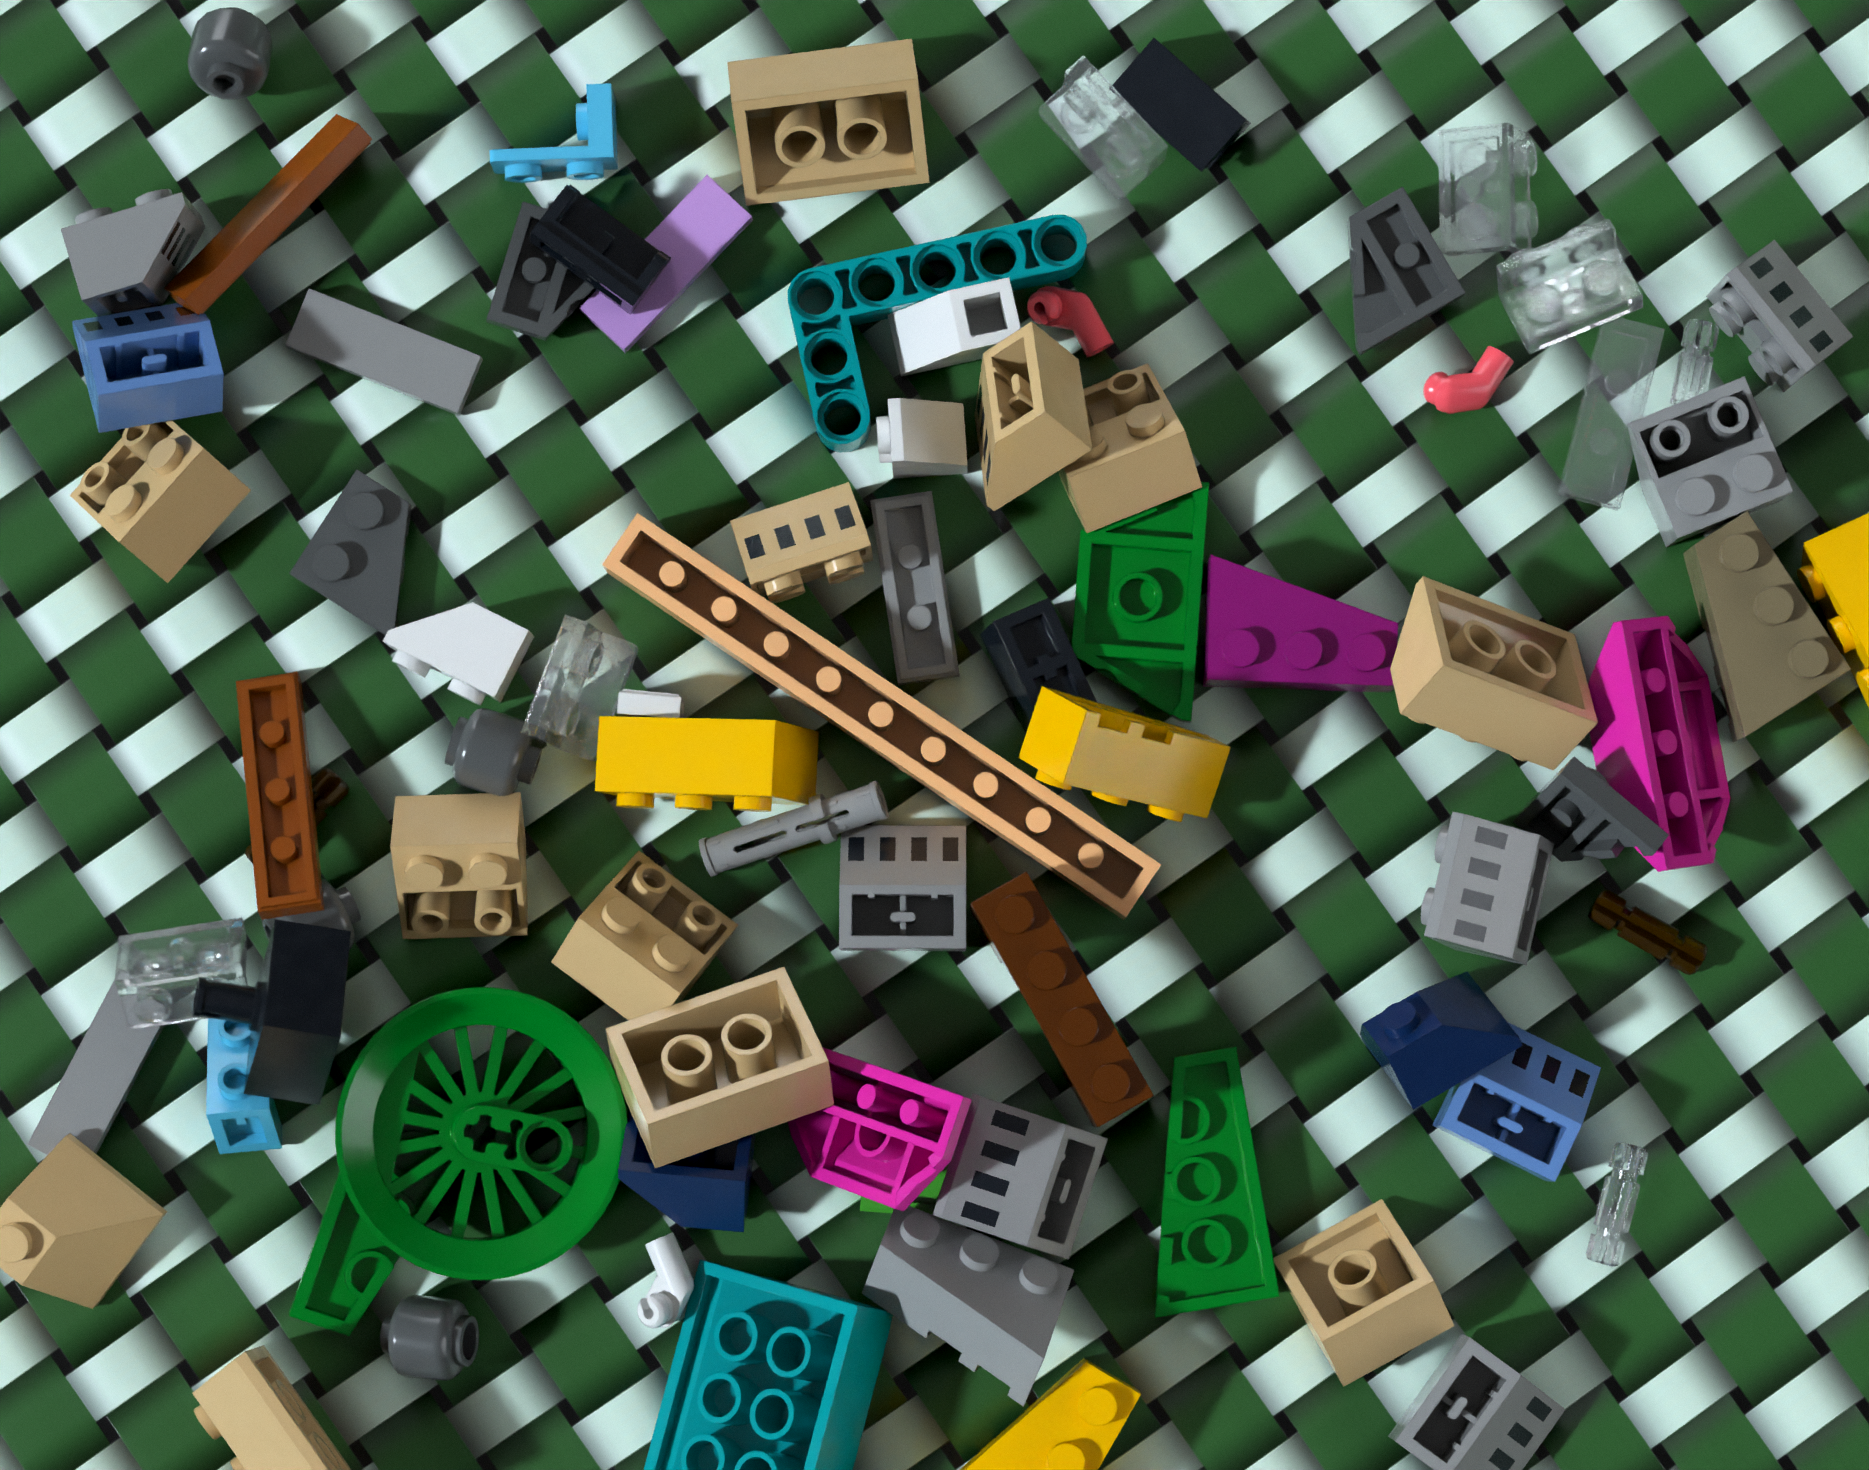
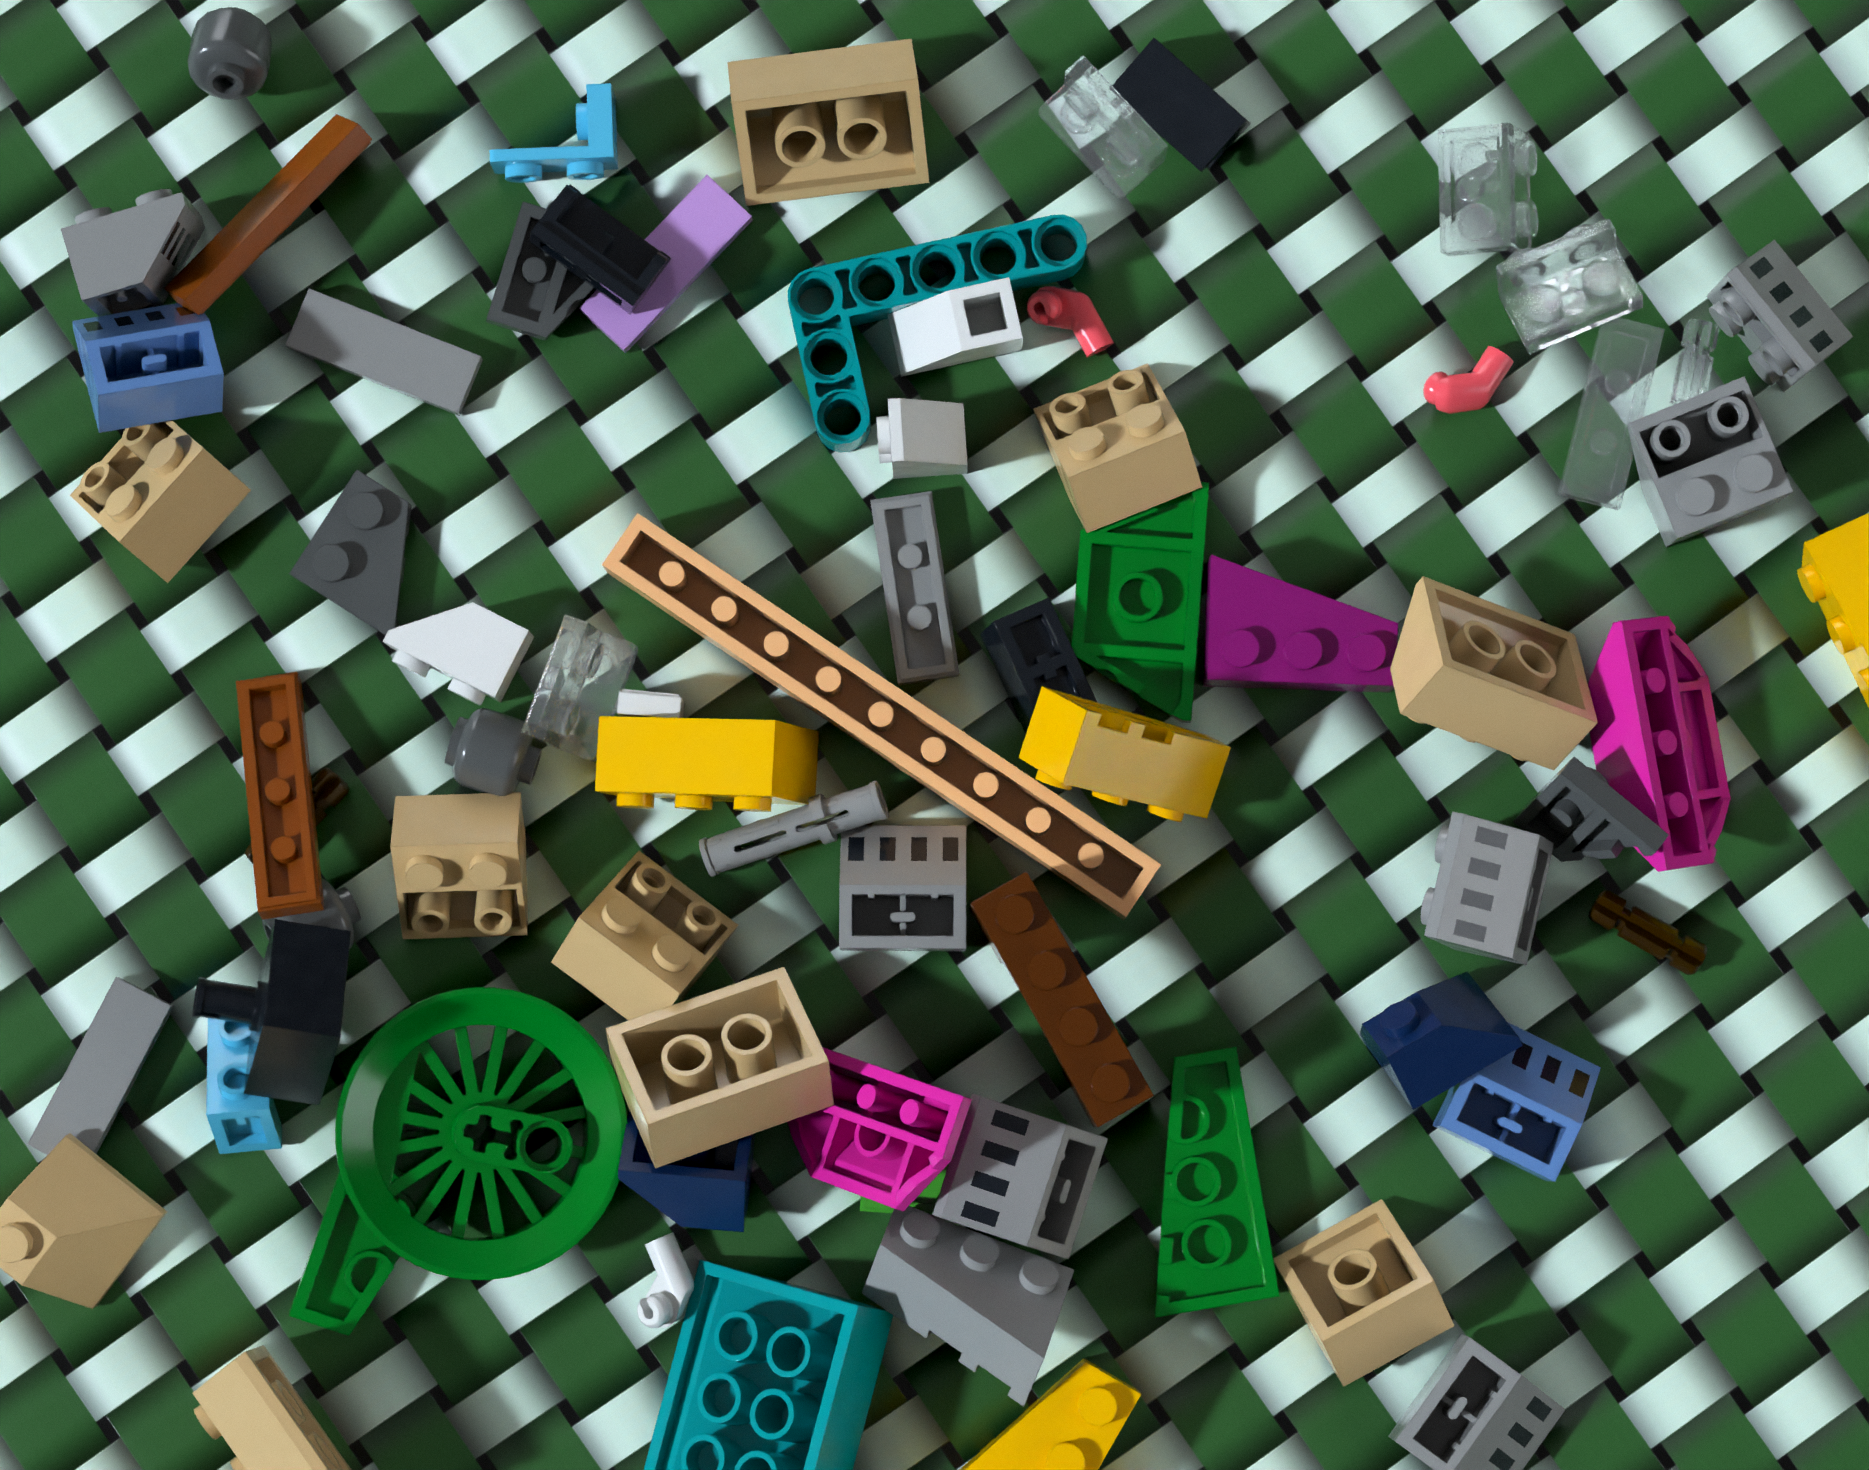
clear bracket [115,917,249,1030] -> none
dark grey head [380,1295,479,1381] -> none
tan slope [730,482,873,603] -> none
tan slope [975,321,1092,511] -> none
dark grey wing [1347,187,1465,356] -> none
clear axle [1586,1142,1648,1267] -> none
dark tan wedge [1683,511,1851,742] -> none

